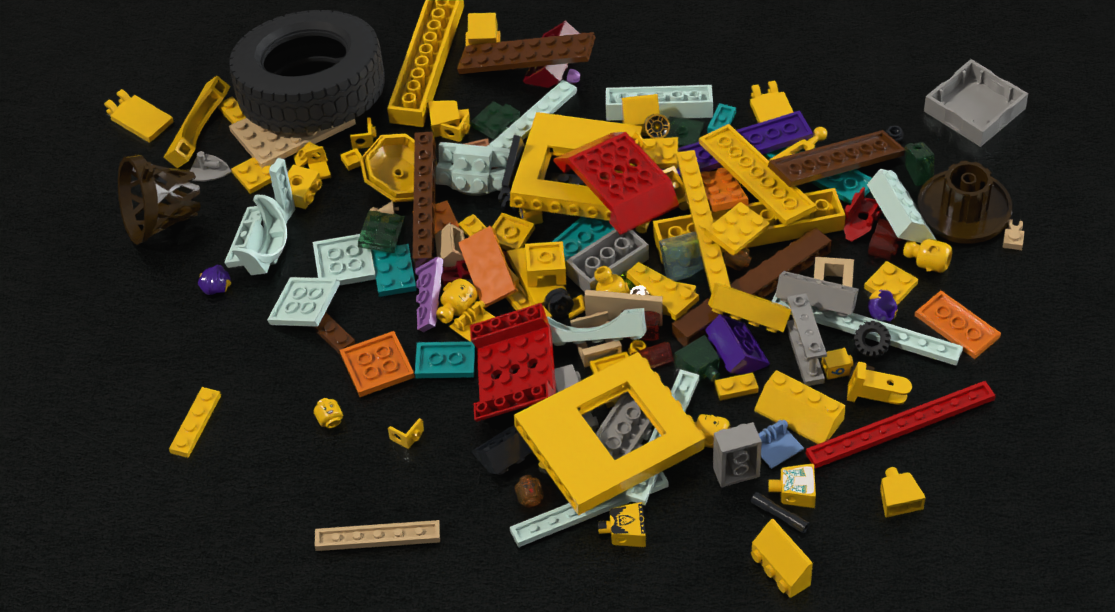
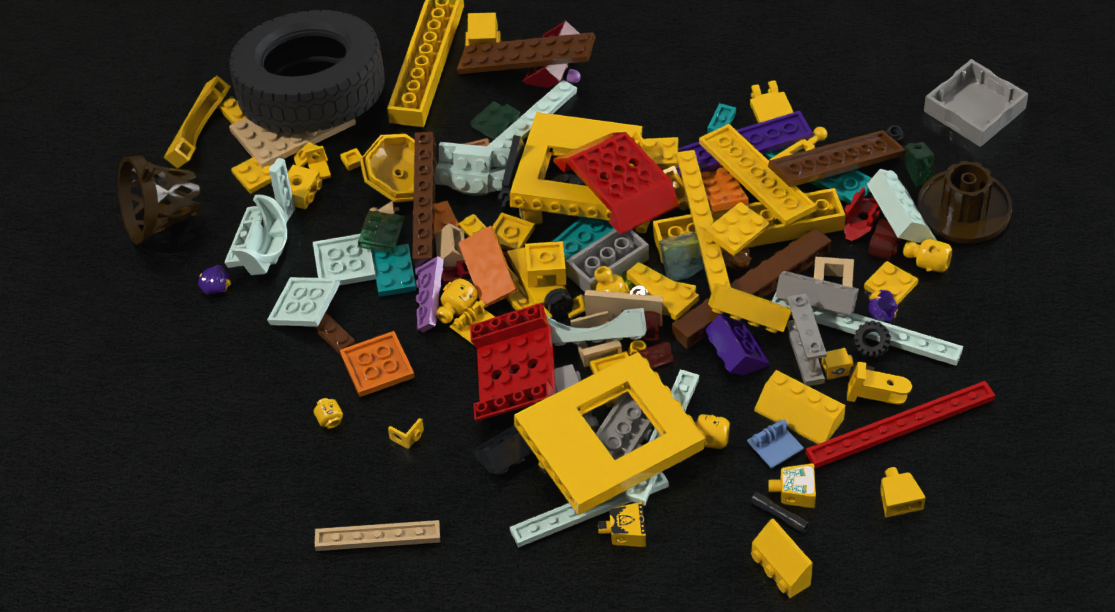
yellow tile [104,89,174,143] -> none
yellow plate [169,387,221,458] -> none
light grey shield [190,151,232,182] -> none
yellow bracket [350,118,376,149] -> none
teal plate [415,342,476,378] -> none
yellow torso [428,101,470,137] -> none
yellow bracket [440,114,470,142] -> none
clear orange head [515,475,544,507] -> none
light aqua arch [606,85,713,121] -> none
yellow slope [622,94,660,136] -> none
wheel [644,114,670,138] -> none
clear green plate [664,116,704,148] -> none
clear green torso [675,335,720,382] -> none
light grey brick [713,422,762,487] -> none
yellow plate [715,373,759,400] -> none
orange tile [915,291,1001,359] -> none
tan plate [1003,219,1024,250] -> none

